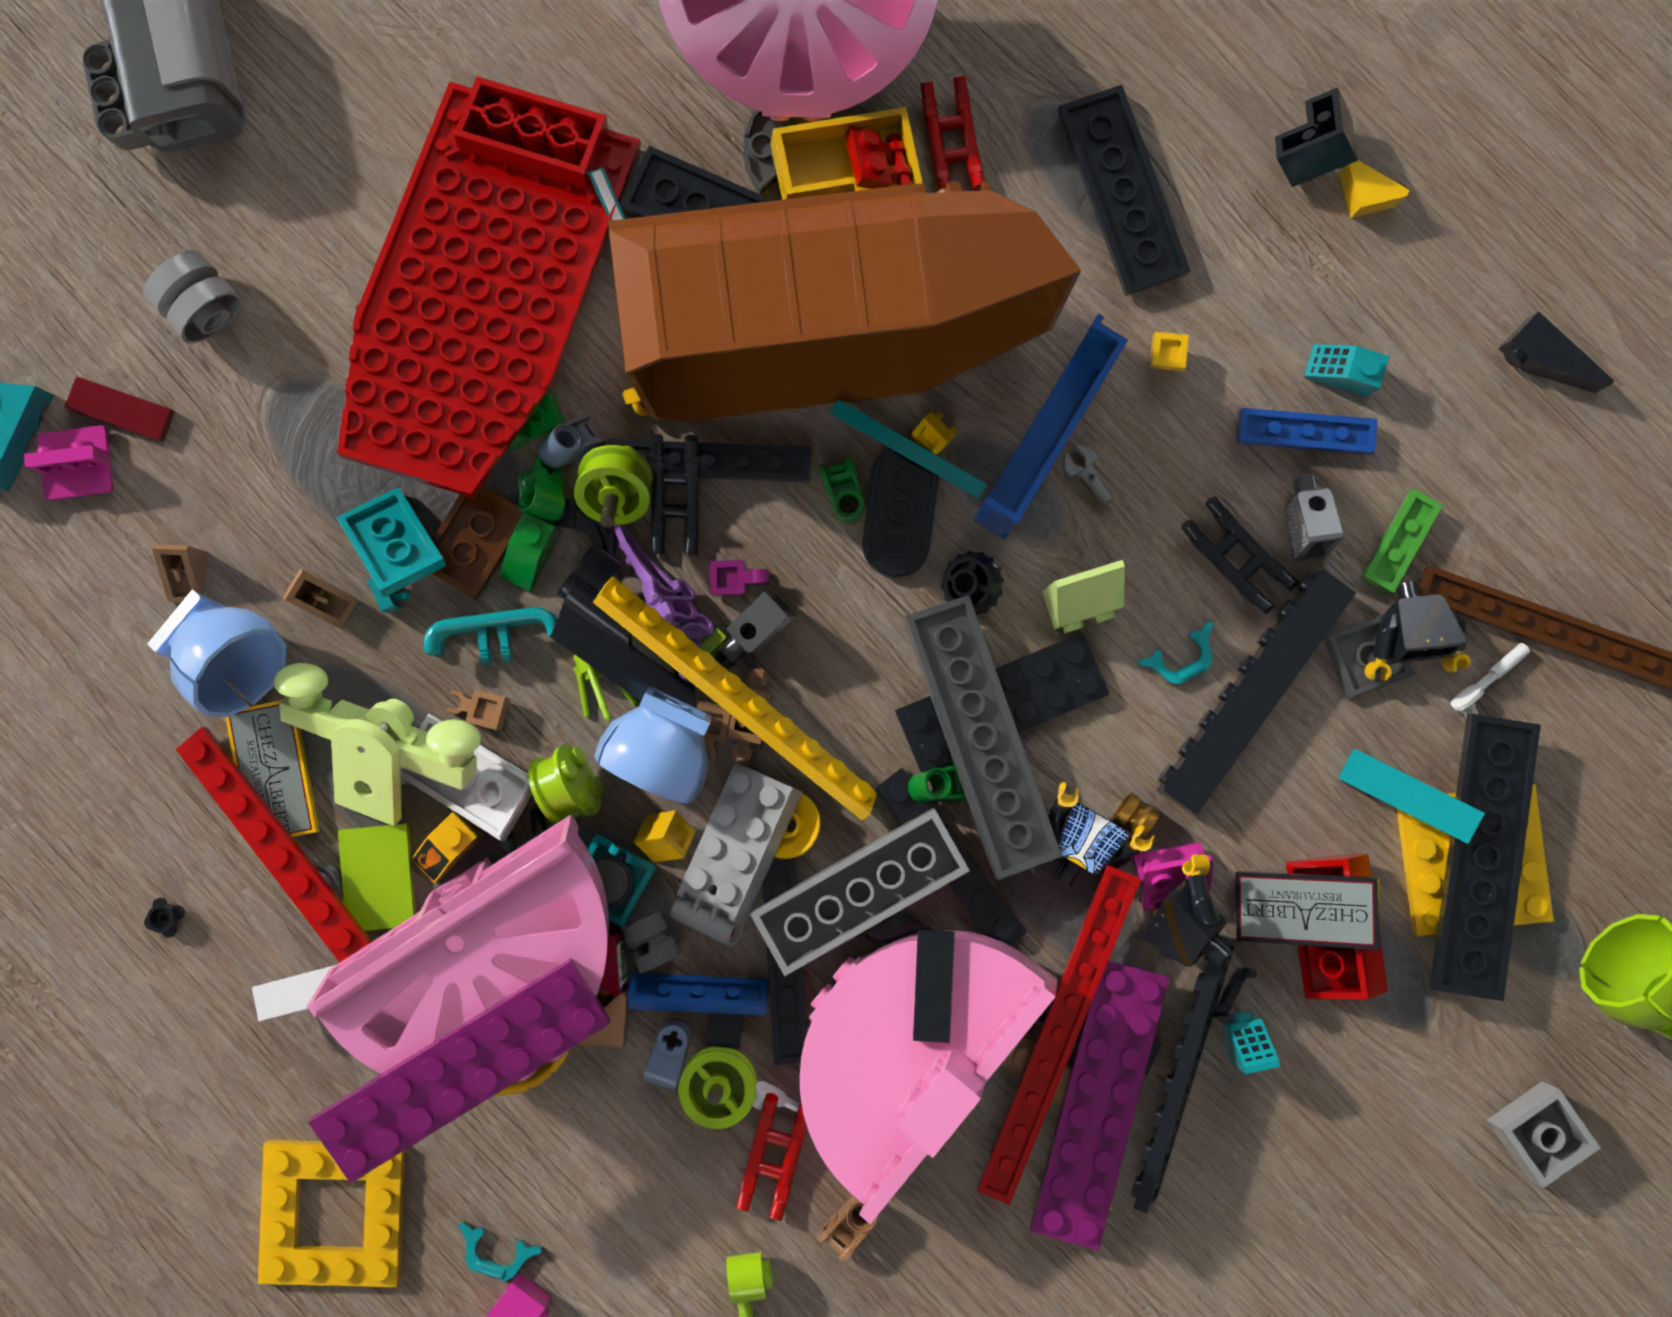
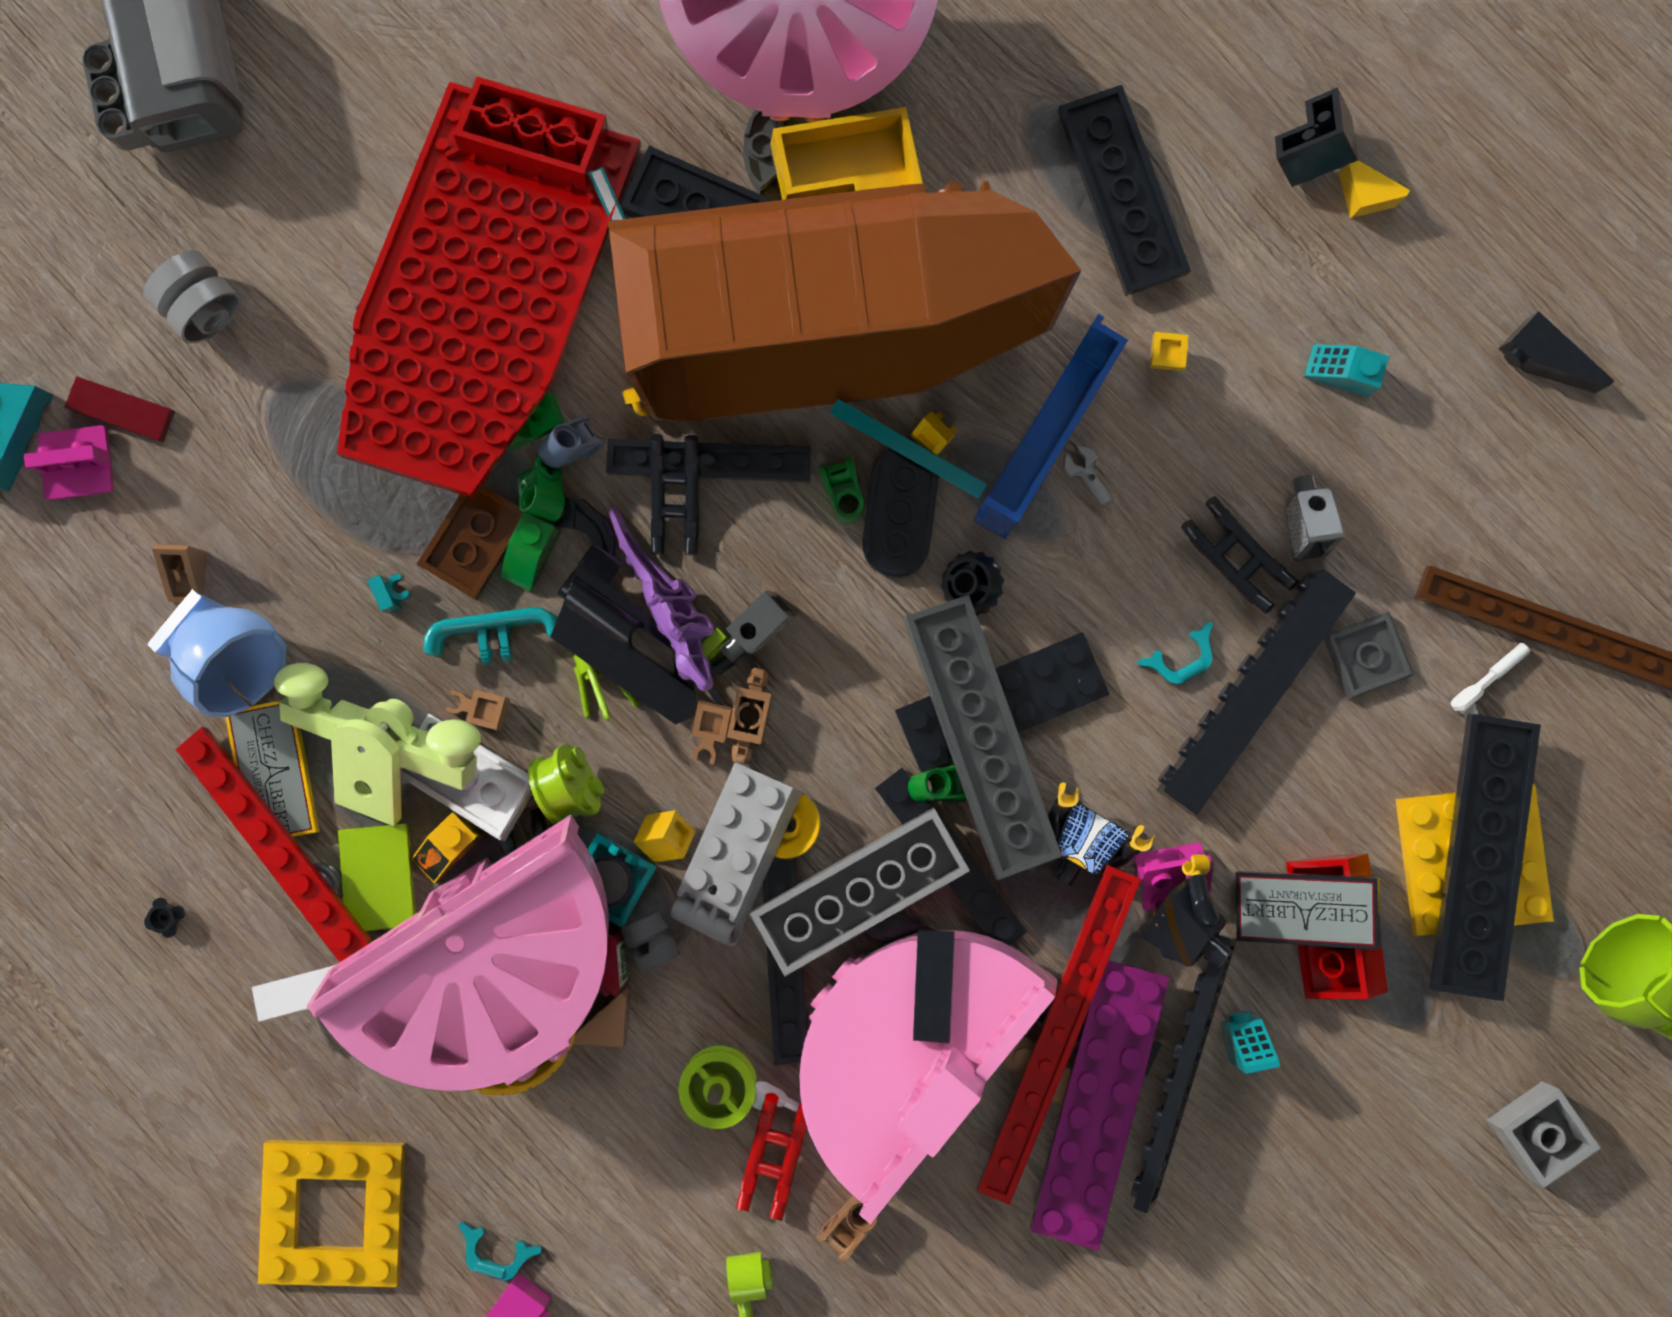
medium nougat slope [283,569,358,628] -> none
magenta plate [308,958,610,1184] -> none
teal plate [337,487,446,598] -> none
lime wheel [574,445,653,527] -> none
yellow plate [593,576,877,820] -> none
light blue plate [594,687,712,804] -> none
blue plate [627,973,769,1015] -> none
sand blue piece [642,1019,691,1091] -> none
black tile [705,1013,744,1049] -> none
magenta plate [710,560,770,596] -> none
red plate [844,125,913,189] -> none
red piece [920,75,985,191] -> none
yellowish green slope [1042,560,1125,633] -> none
pearl gold wheel [1112,792,1160,839] -> none
black piece [1213,967,1257,1024] -> none
blue plate [1237,408,1377,455] -> none
teal tile [1338,748,1485,844] -> none
bright green plate [1360,488,1443,594] -> none
black torso [1365,581,1471,681] -> none

